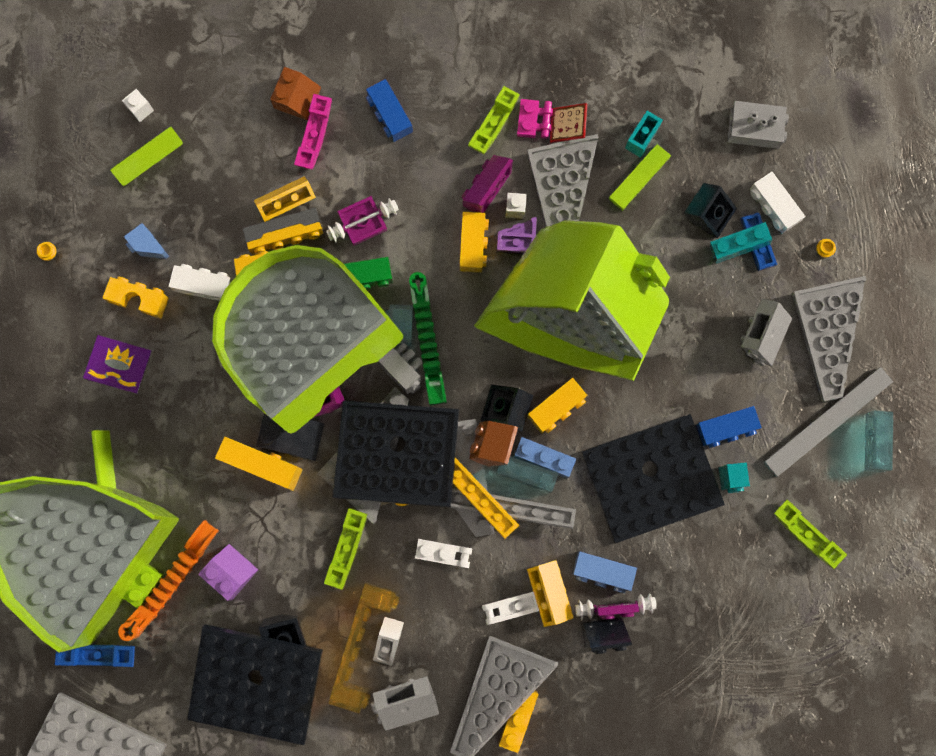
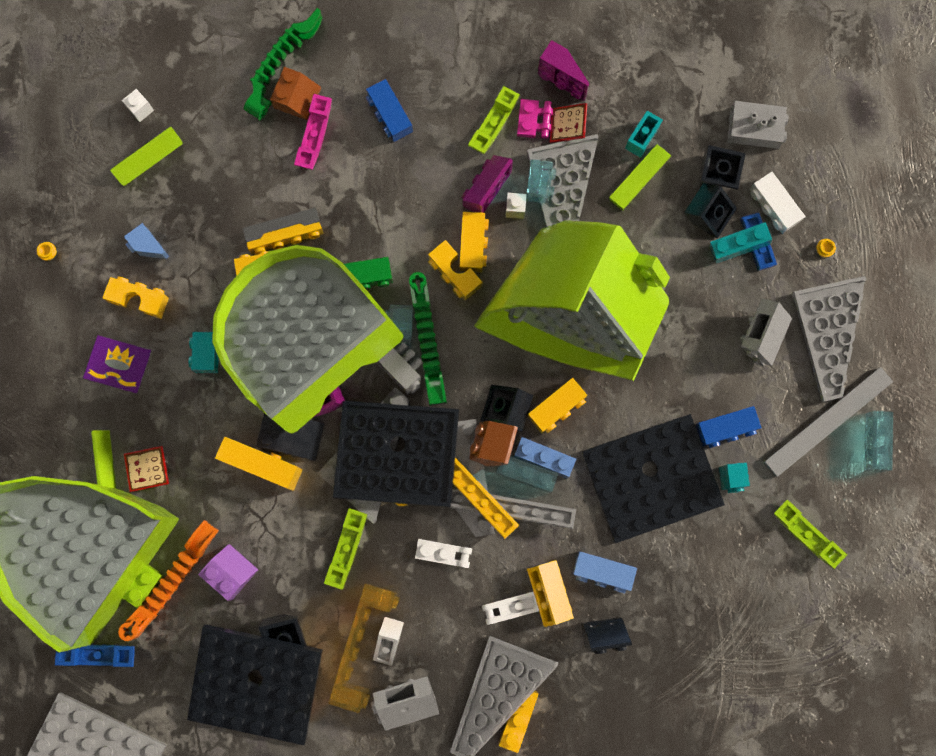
white brick [168,264,233,301] -> none
yellow brick [254,176,316,222] -> none
magenta plate [326,196,399,246] -> none
medium lavender wing [497,217,537,254] -> none
plate [575,593,656,621] -> none
none -> piece [124,446,169,492]
none -> teal brick [188,332,219,373]
none -> green piece [244,8,322,120]
none -> yellow arch [428,240,483,300]
none -> clear light blue brick [526,159,556,204]
none -> magenta slope [537,40,589,101]
none -> black slope [701,145,746,190]

